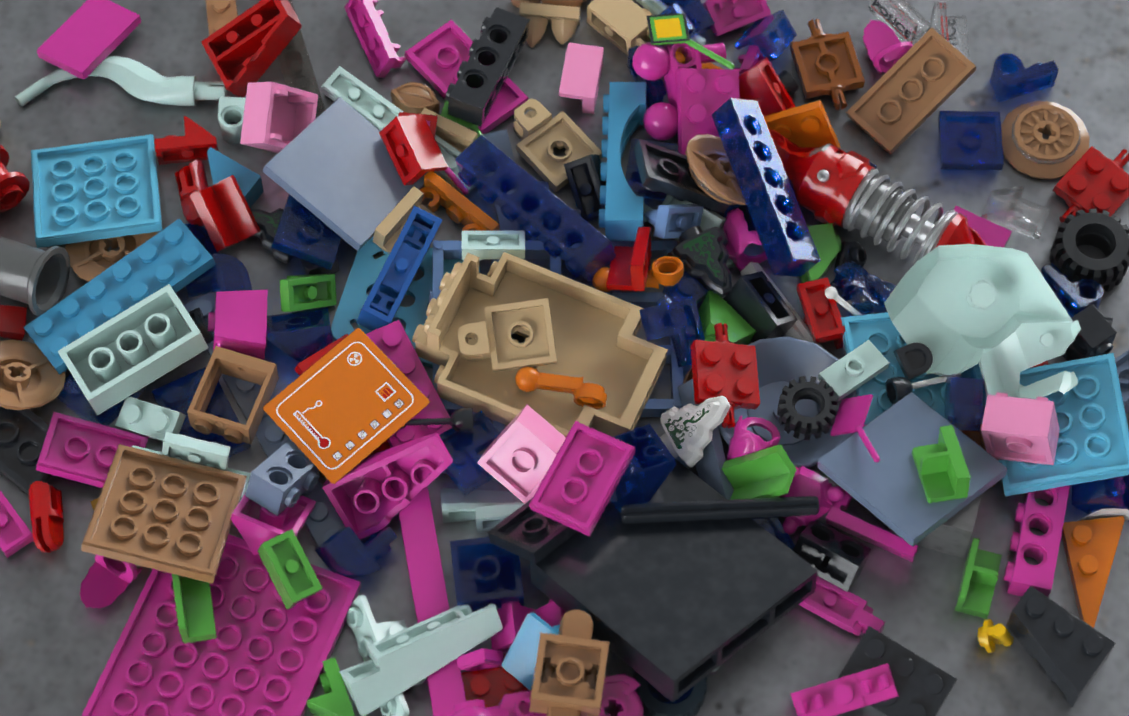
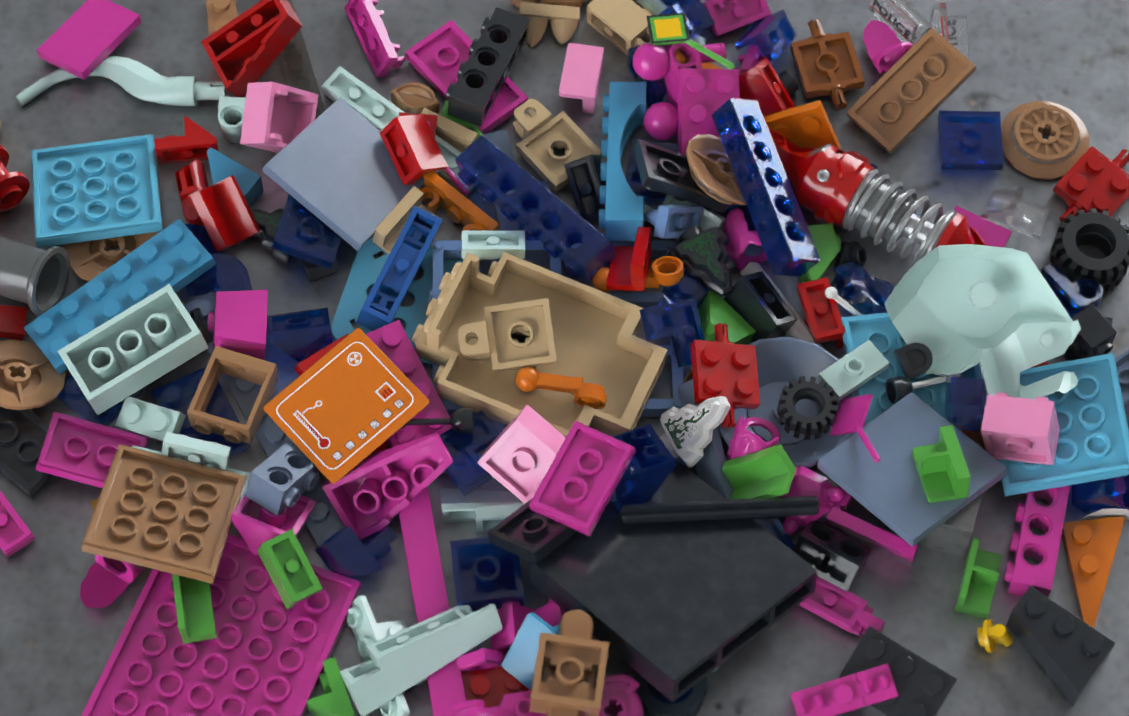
red arm [29,481,64,553] -> none
bright green slope [280,274,337,312] -> none
clear blue plate [990,53,1059,103] -> none

